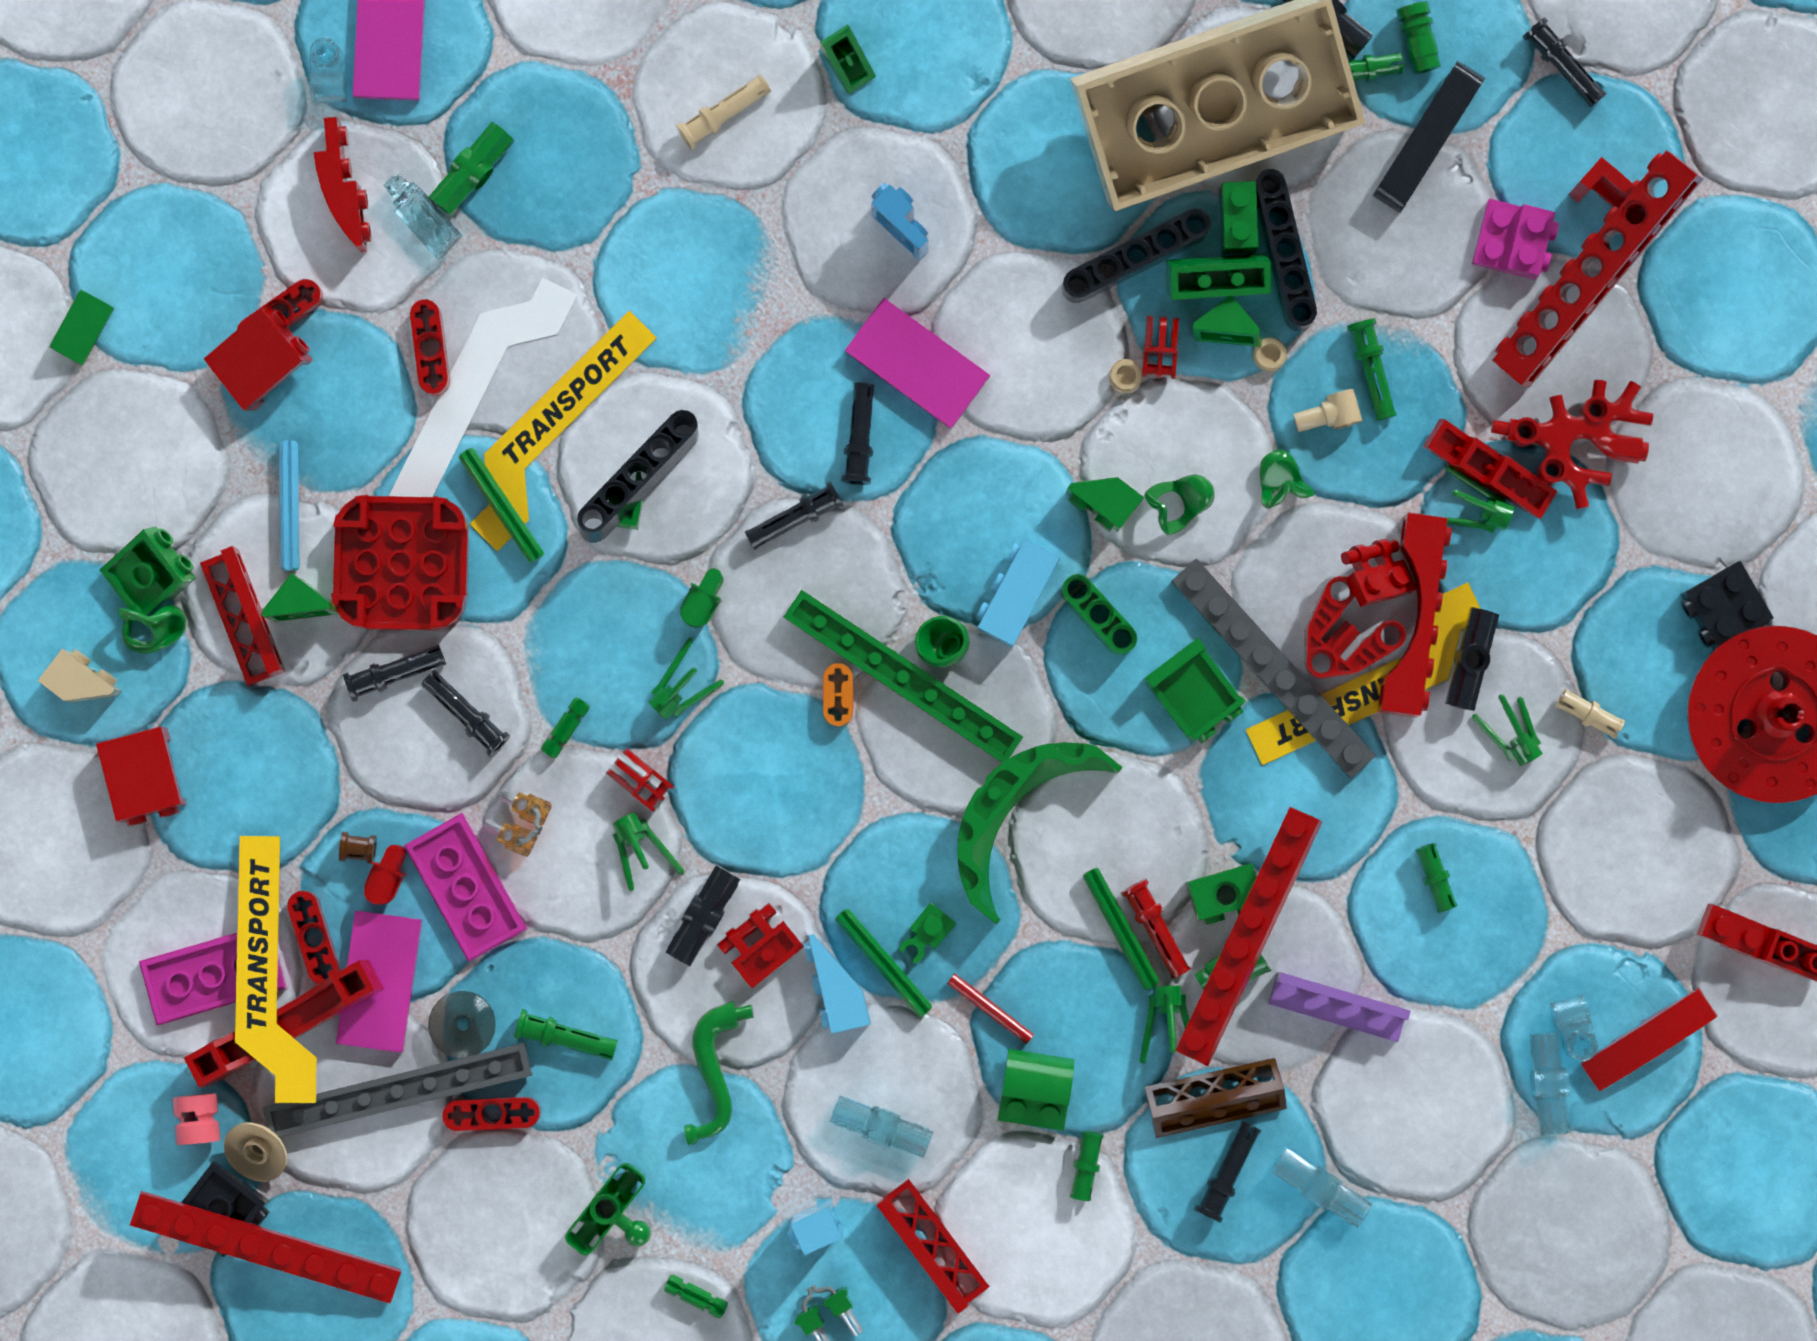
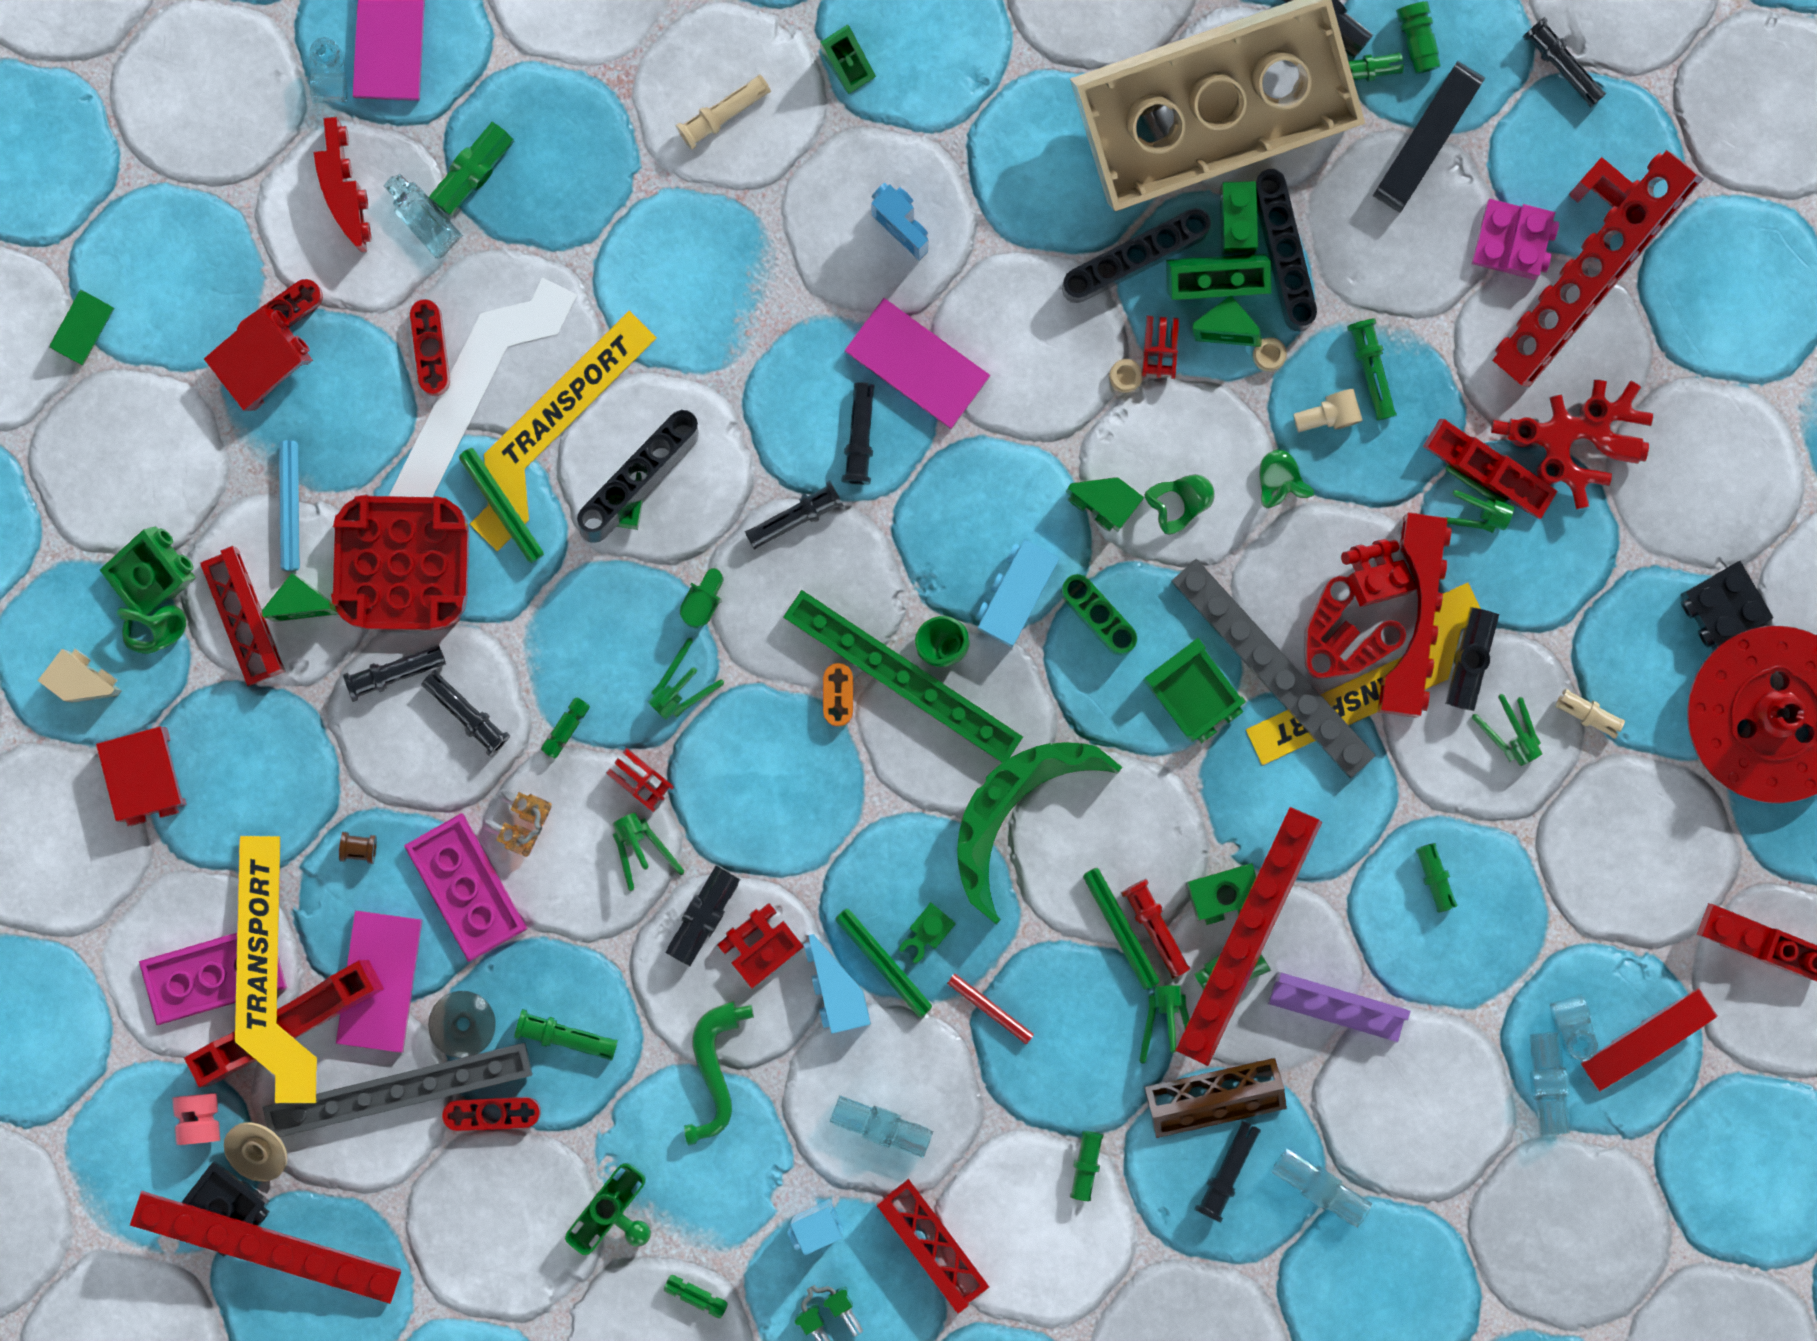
red beam [287,891,340,984] -> none
red arm [364,845,407,905] -> none
green brick [997,1049,1075,1131] -> none

